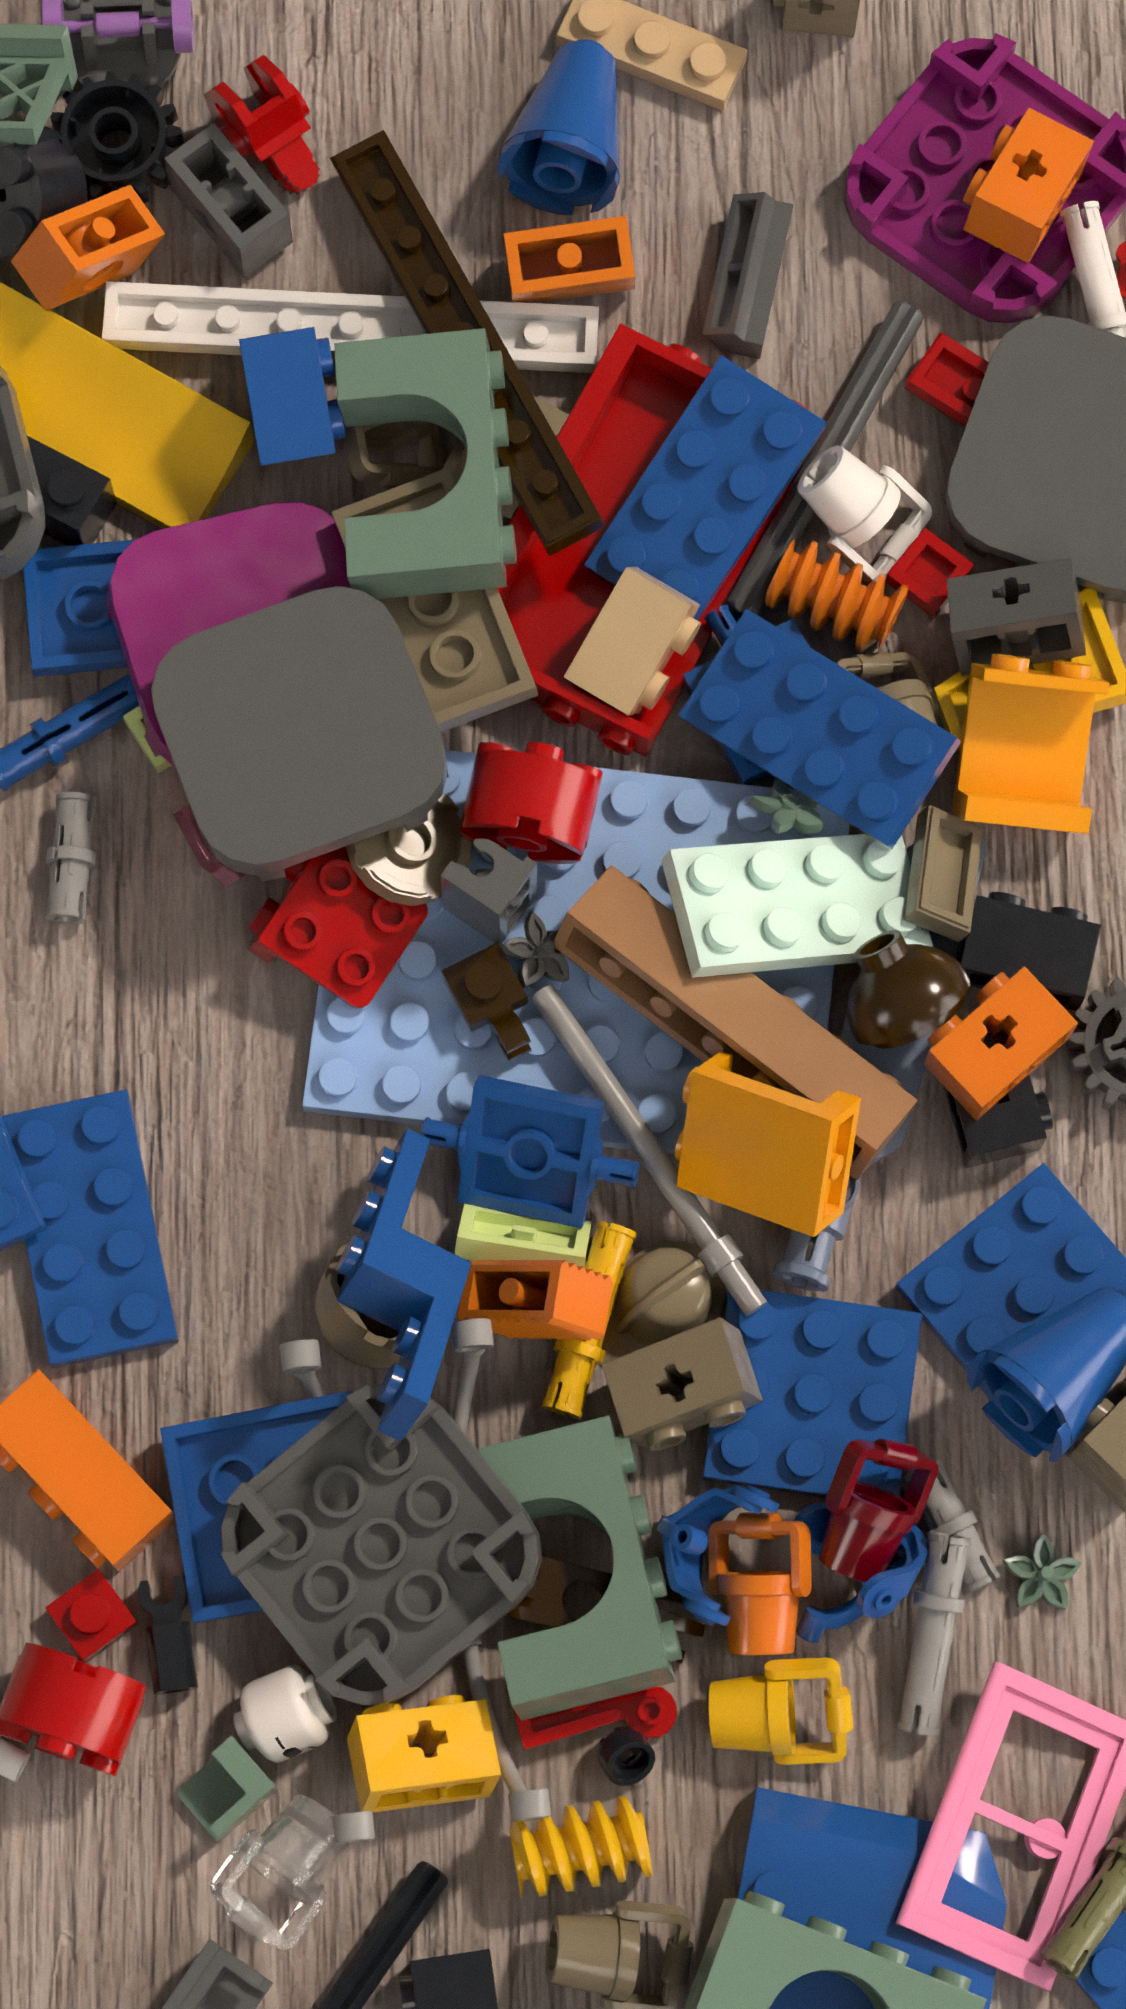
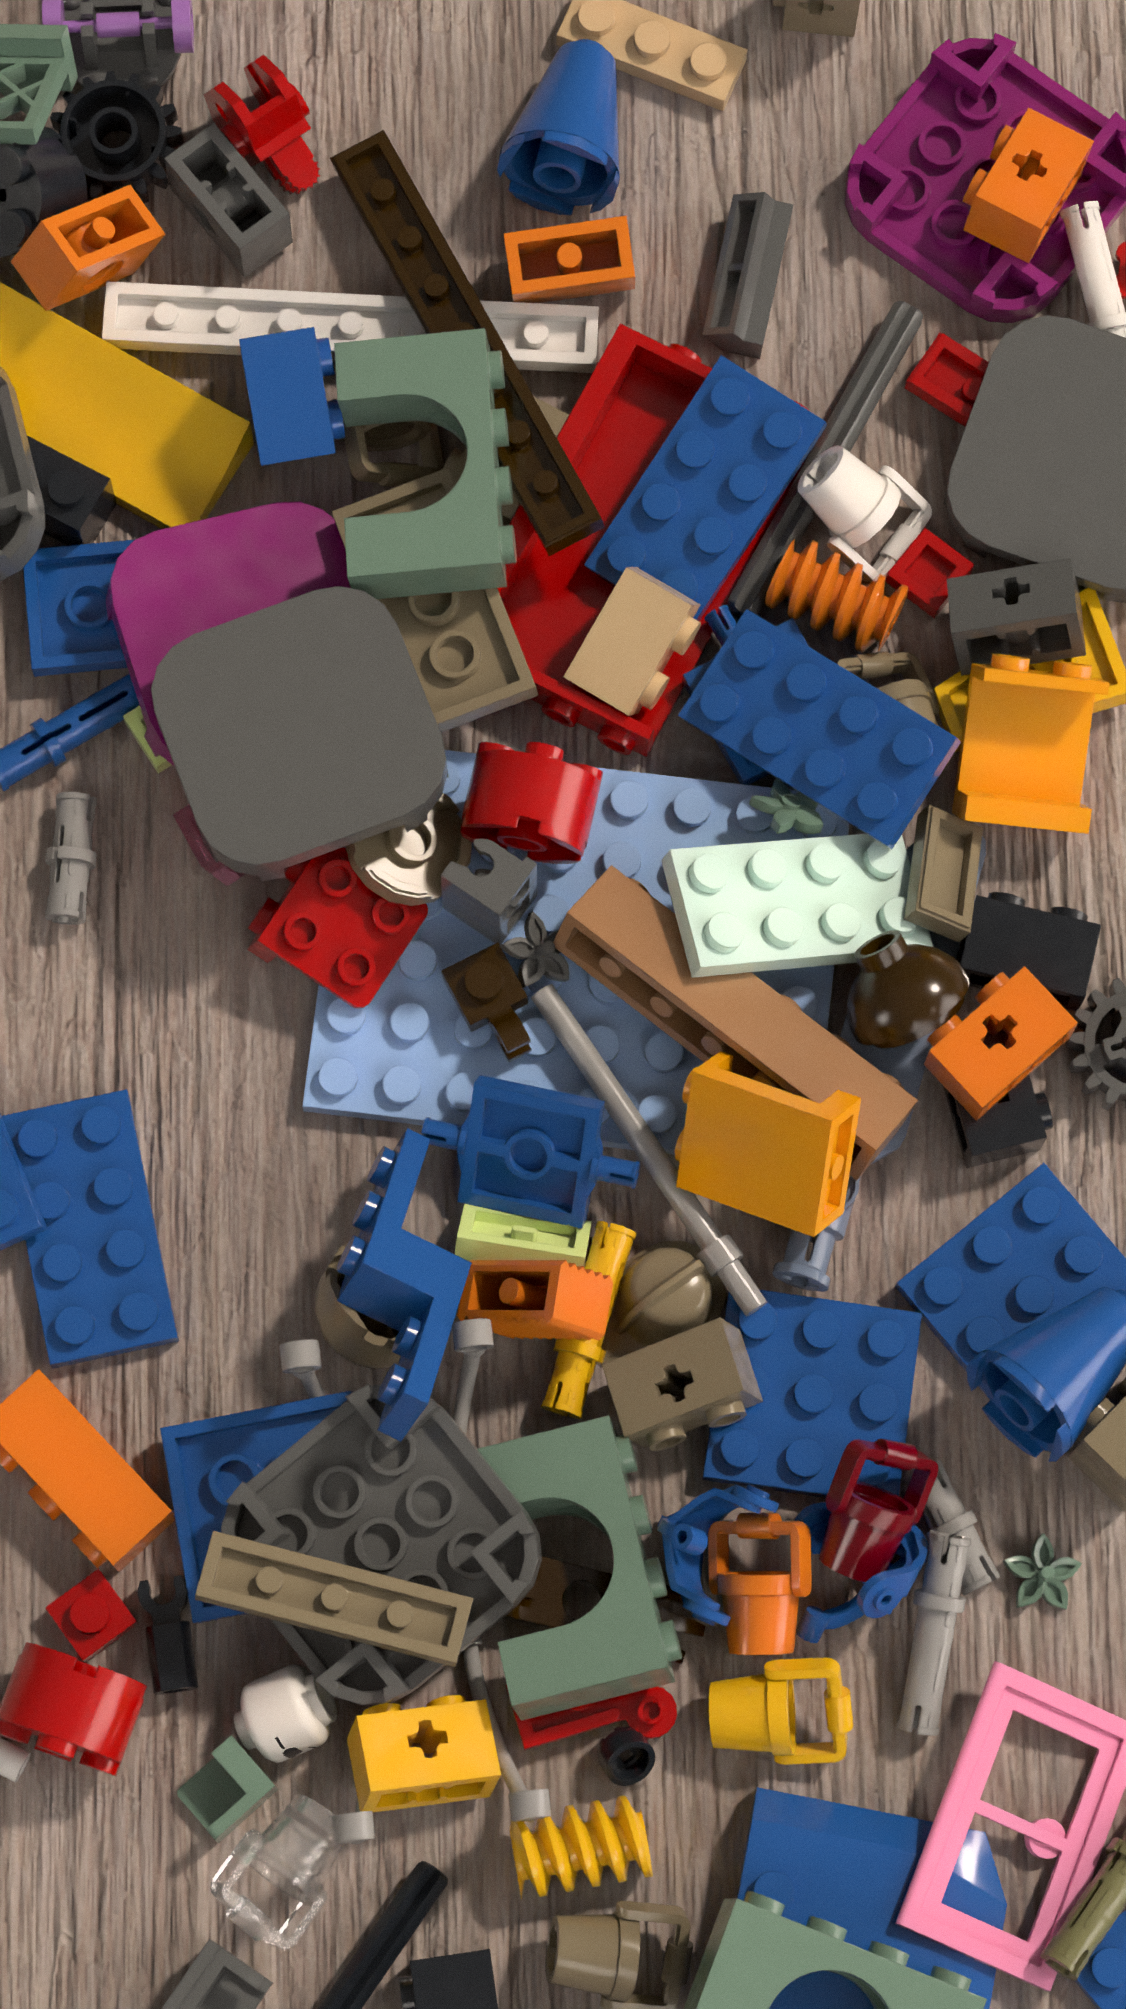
none -> dark tan plate [195,1531,473,1667]

